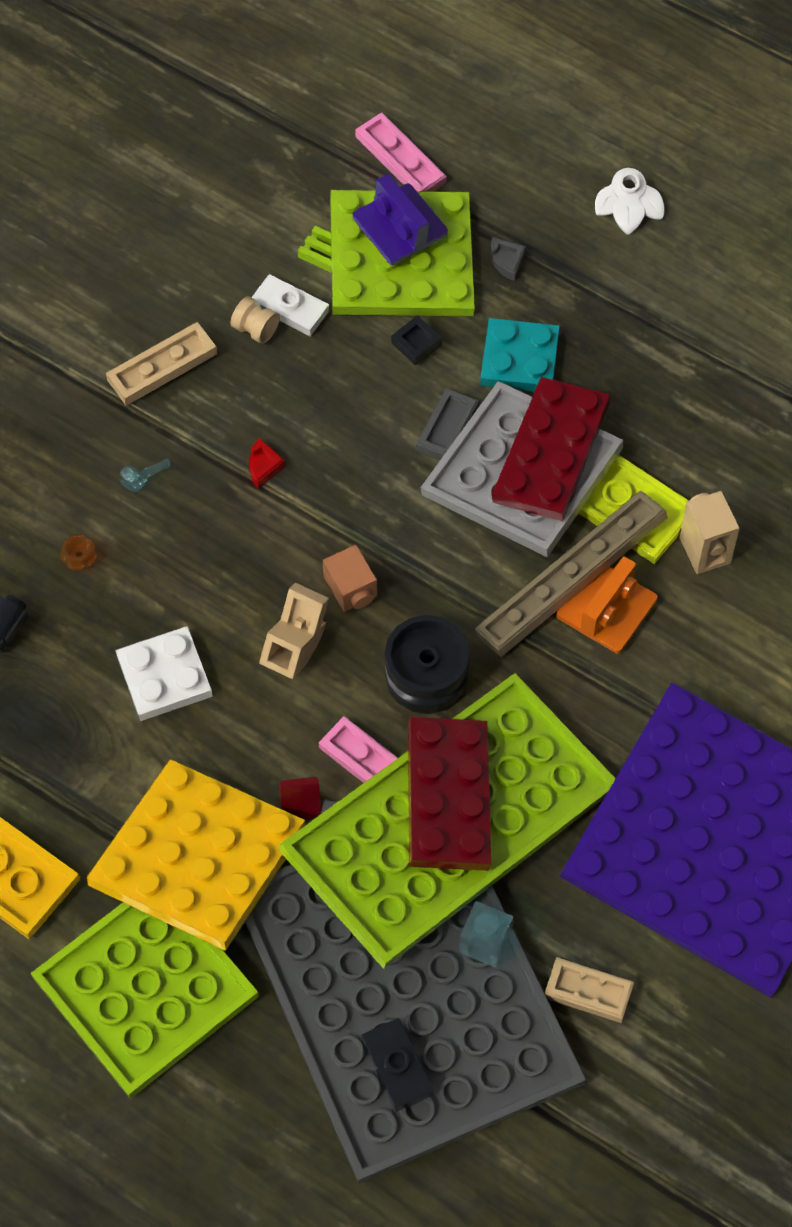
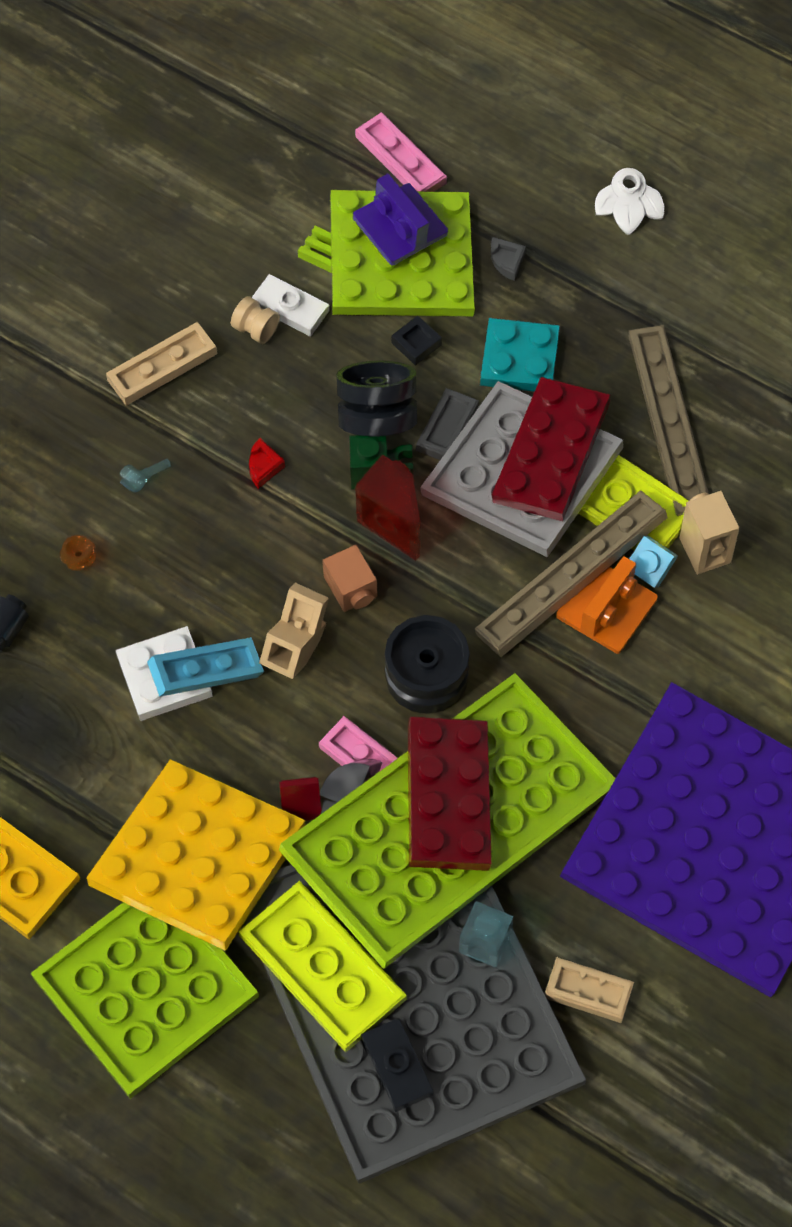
none -> medium azure plate [147,637,264,697]
none -> neon yellow tile [239,880,407,1052]
none -> black brick [319,759,382,802]
none -> black wheel [336,360,417,436]
none -> dark green brick [349,435,413,489]
none -> clear red slope [355,455,420,561]
none -> dark tan tile [628,325,709,516]
none -> medium azure plate [630,535,678,588]

